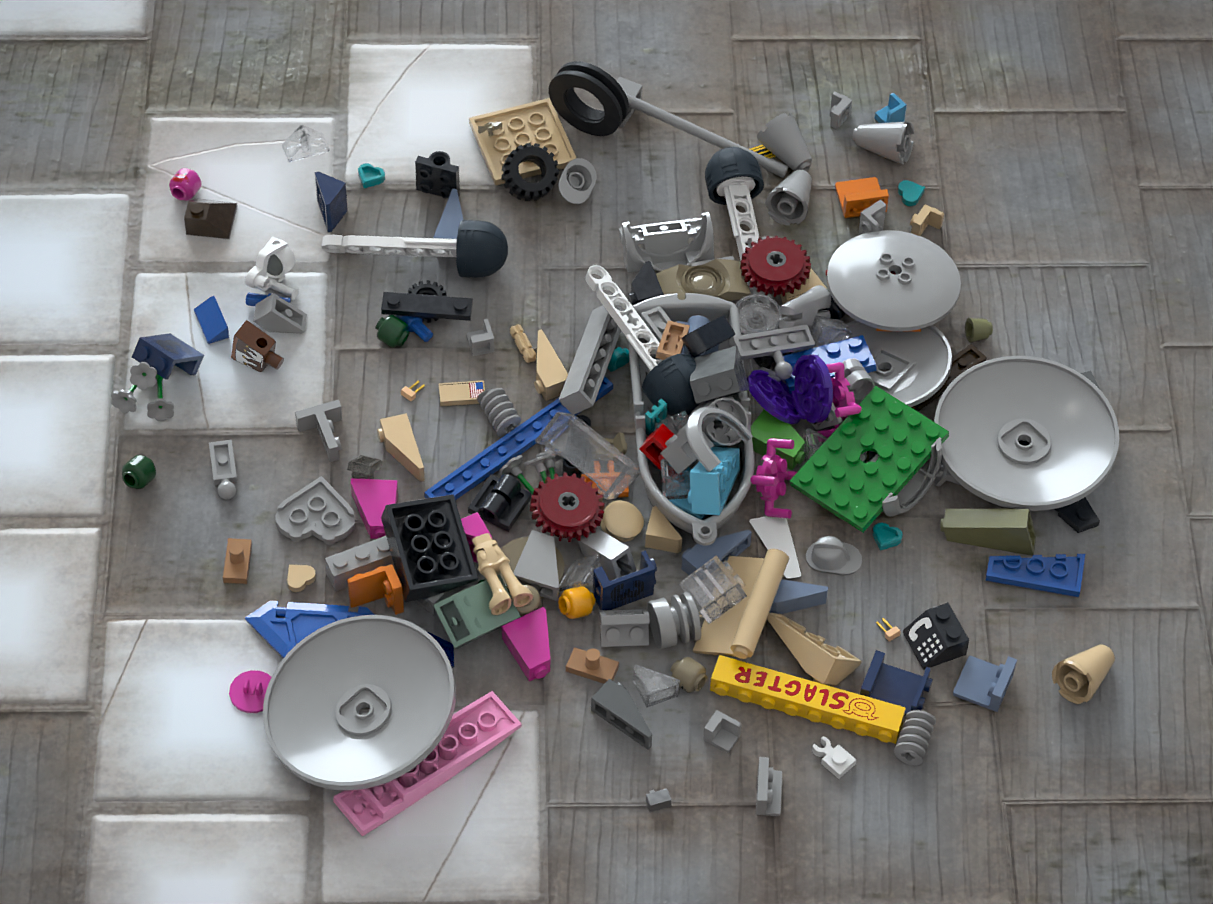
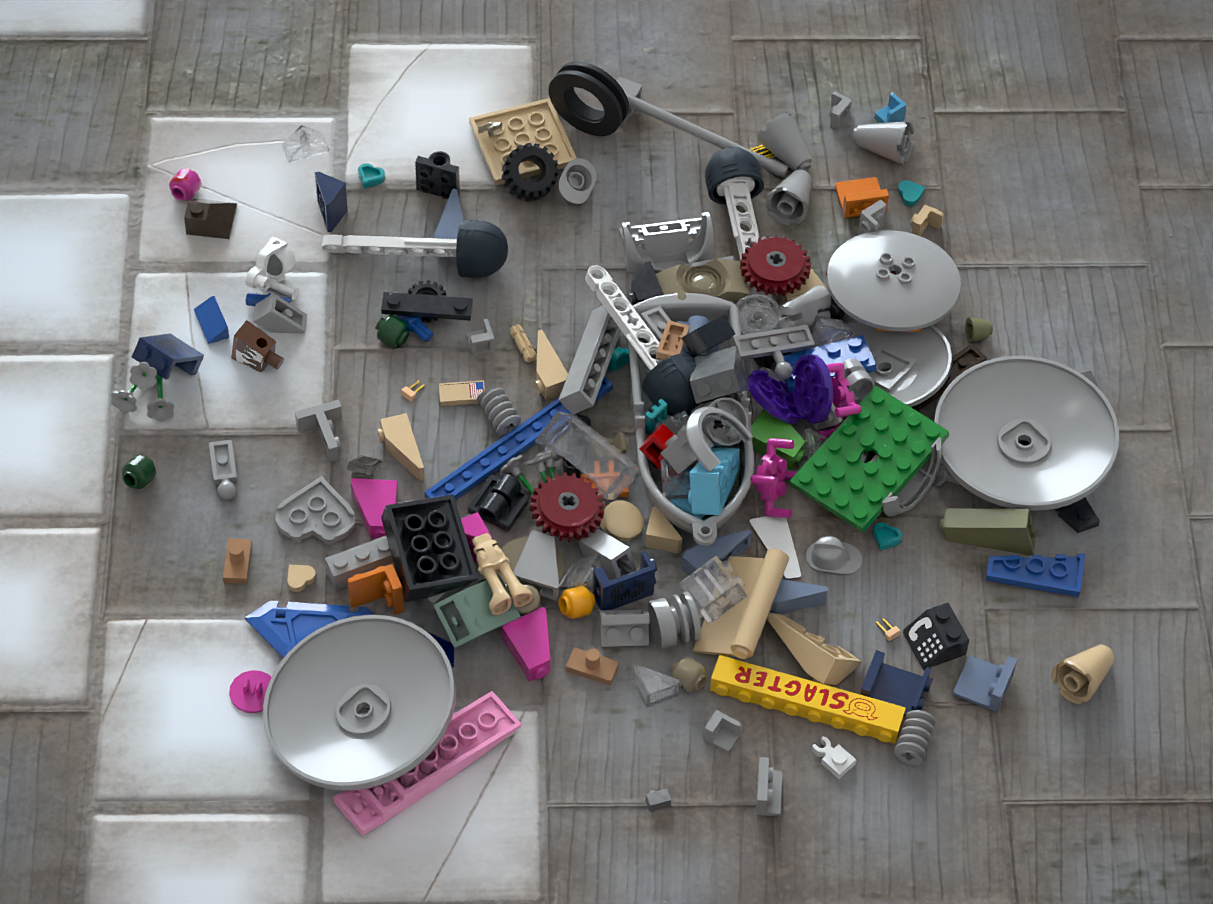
dark grey slope [591,678,652,750] -> none

